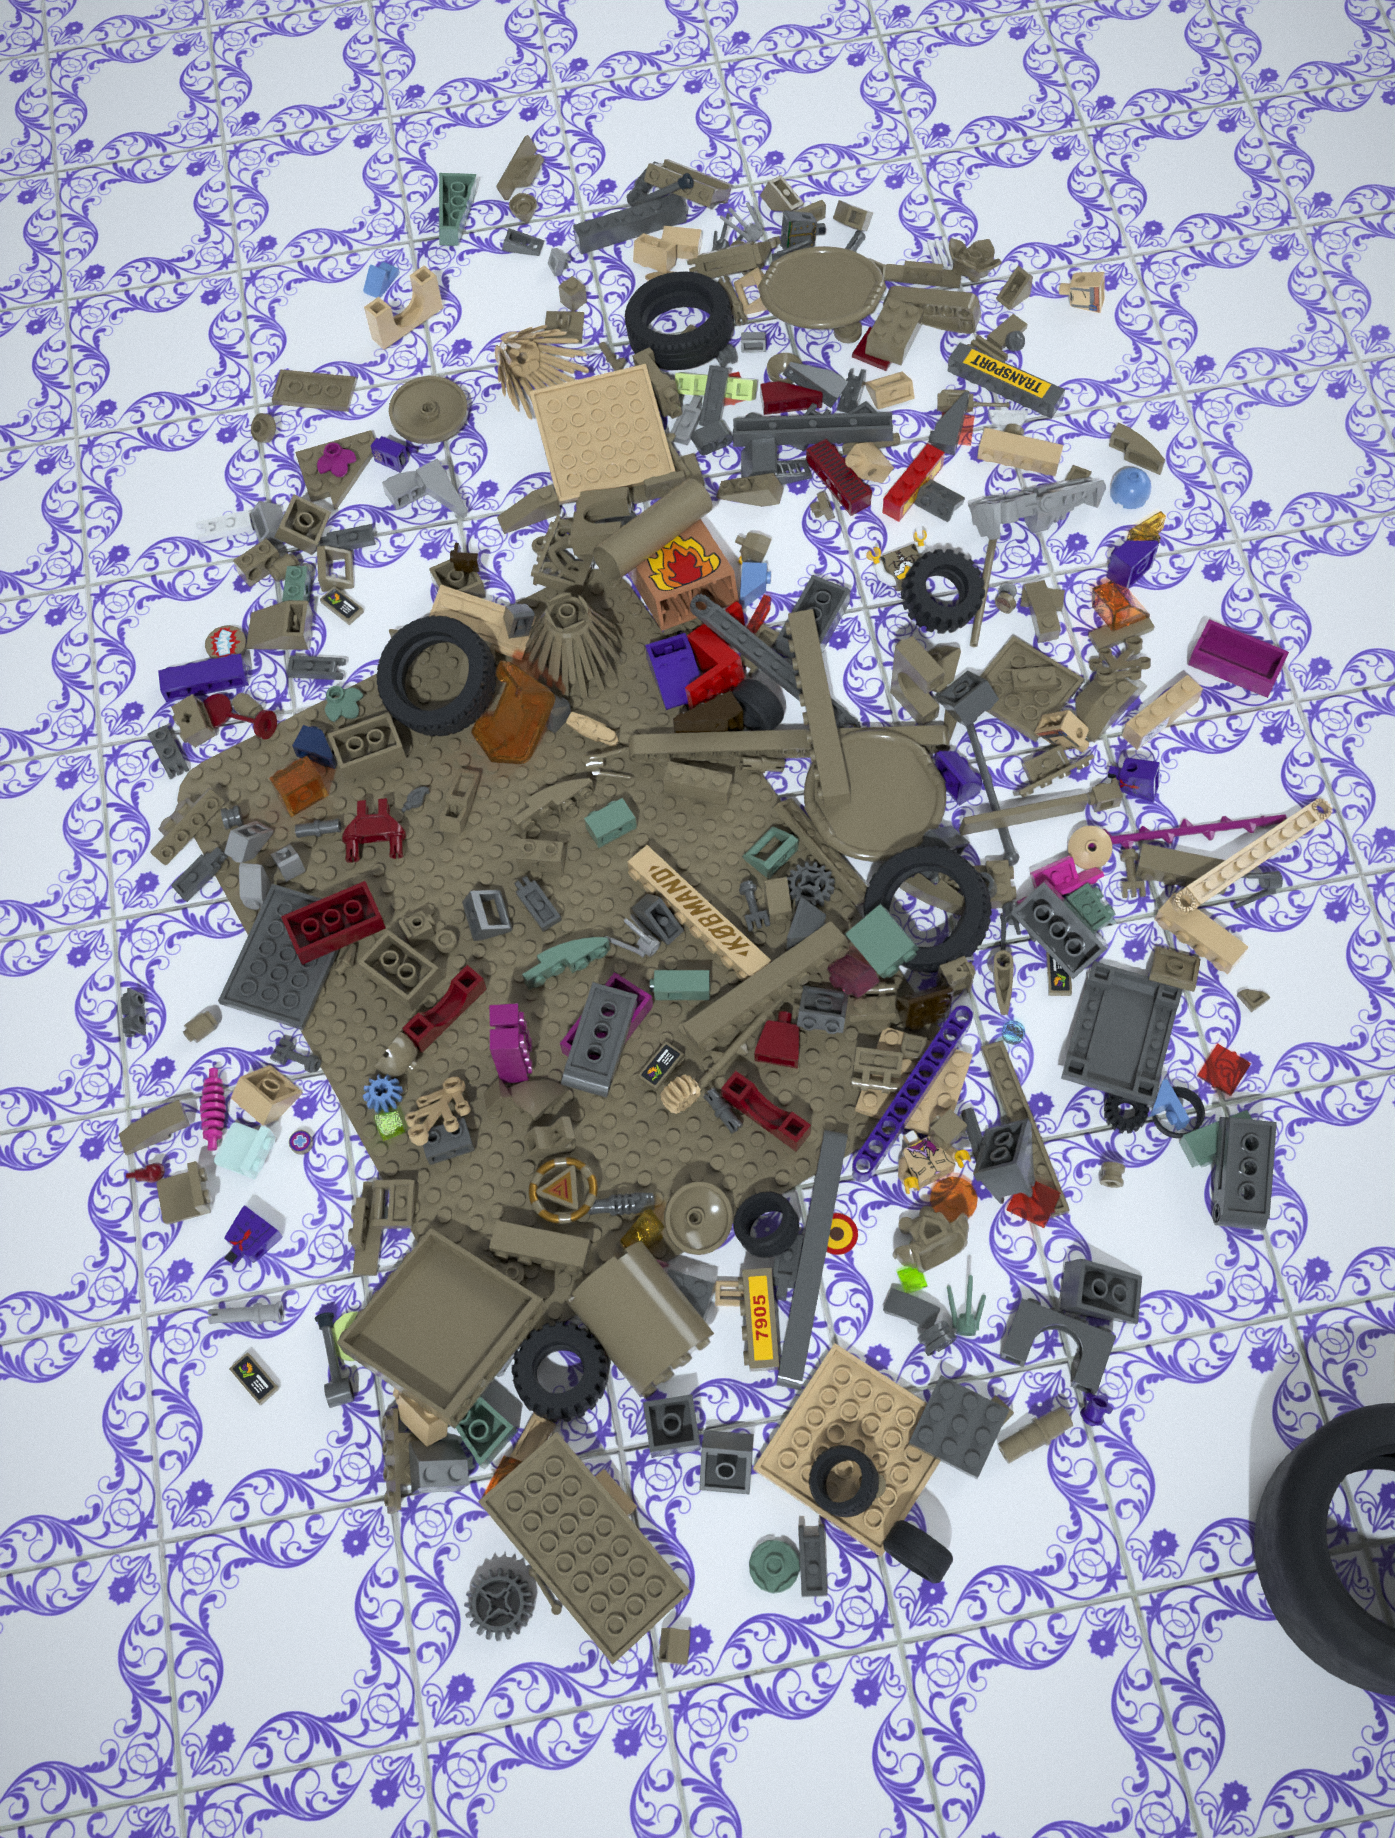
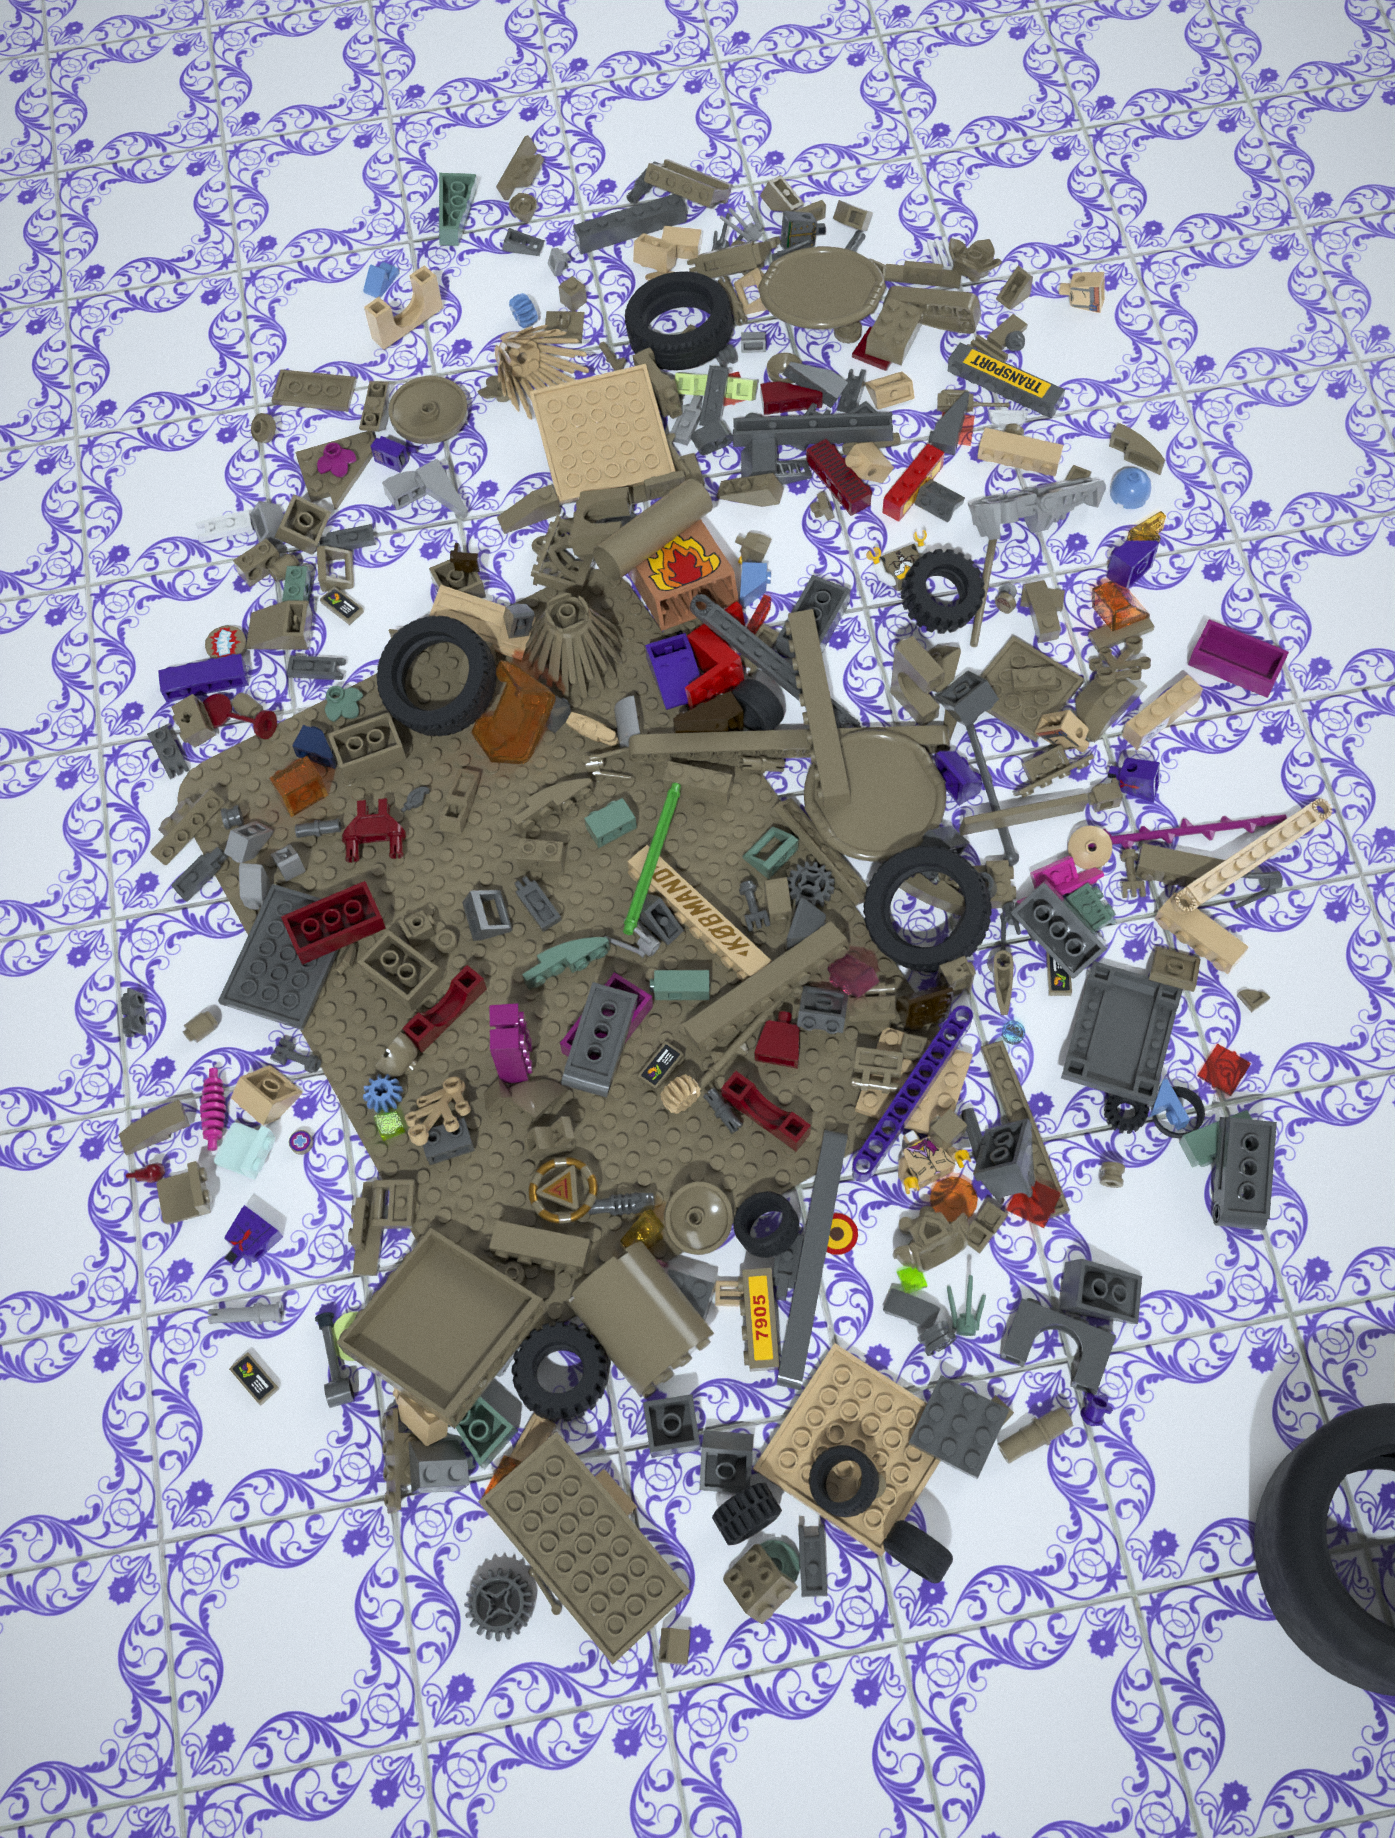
dark grey piece [627,173,694,207] -> none
sand green brick [846,904,919,979] -> none
none -> dark tan slope [359,381,389,432]
none -> dark tan plate [477,375,514,402]
none -> medium blue gear [509,293,538,328]
none -> light grey brick [614,696,640,748]
none -> bright green piece [623,783,681,935]
none -> black tyre [712,1482,782,1545]
none -> dark tan bracket [723,1544,798,1625]
none -> dark tan slope [967,1201,1009,1254]

